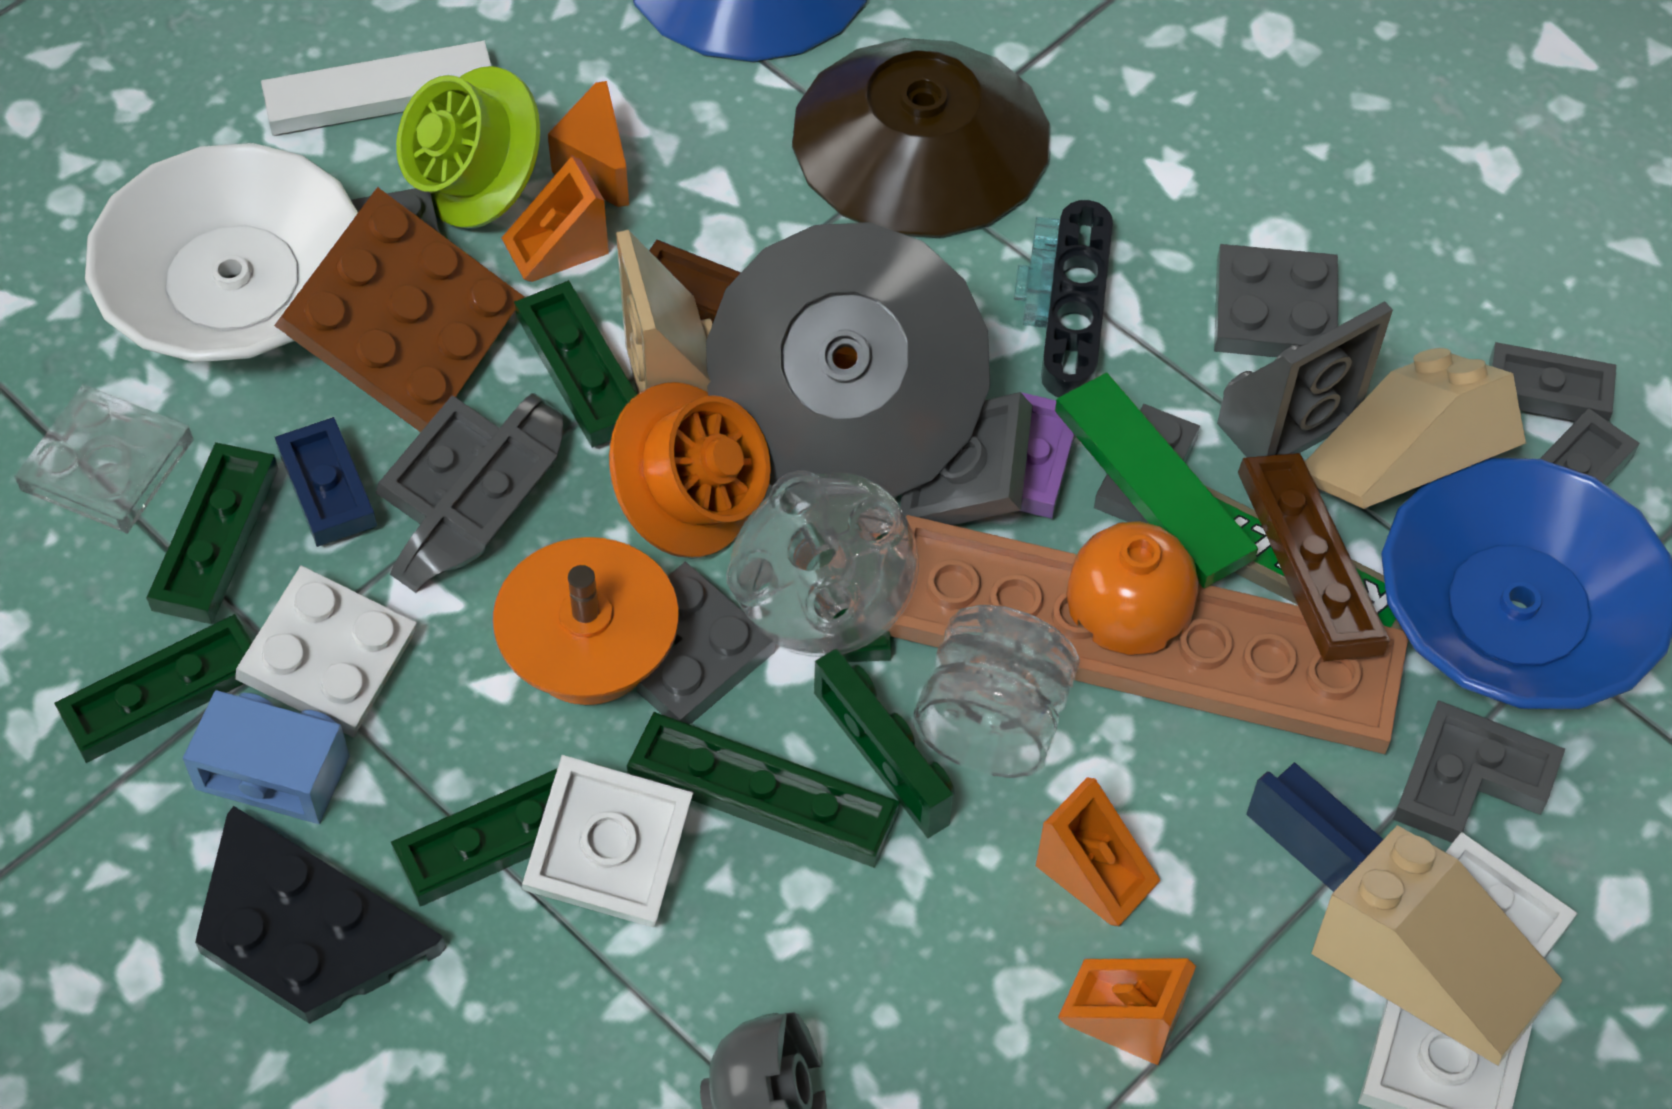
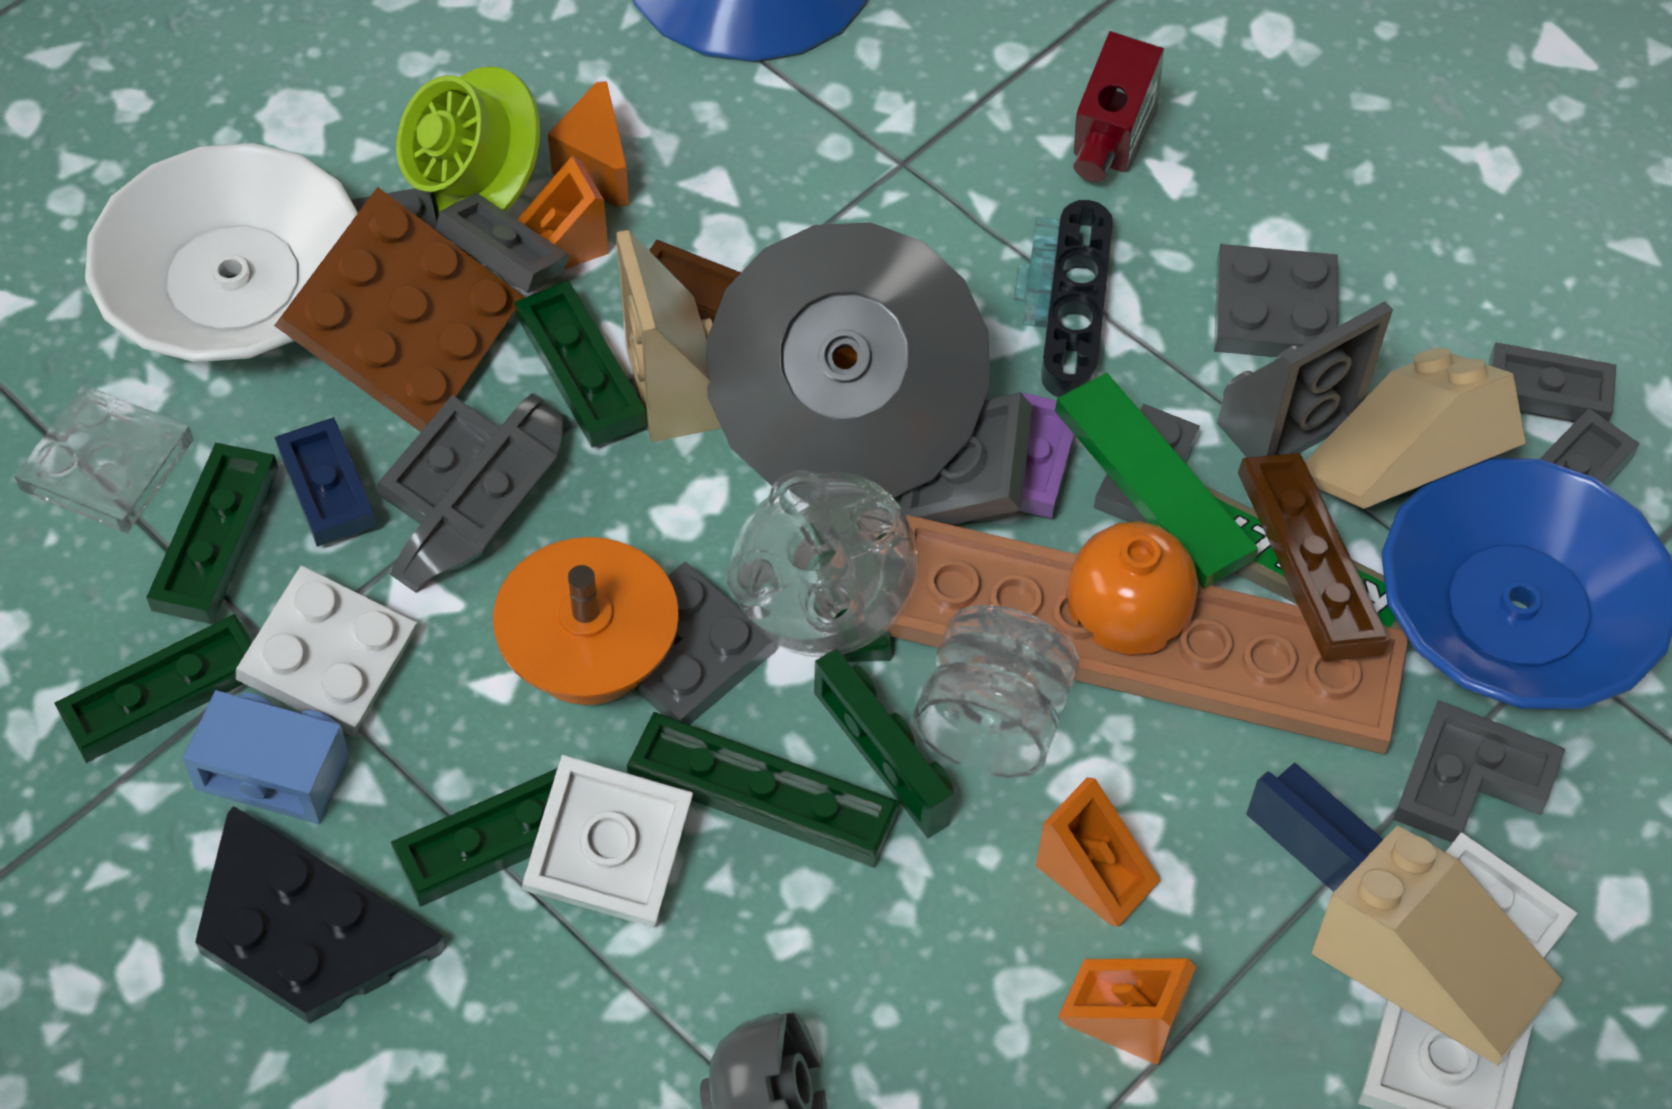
white tile [261,40,491,135] -> none
orange piece [609,382,771,558] -> none
dark brown dish [792,38,1050,238] -> none
none -> dark grey plate [435,193,569,293]
none -> dark red torso [1073,31,1164,182]

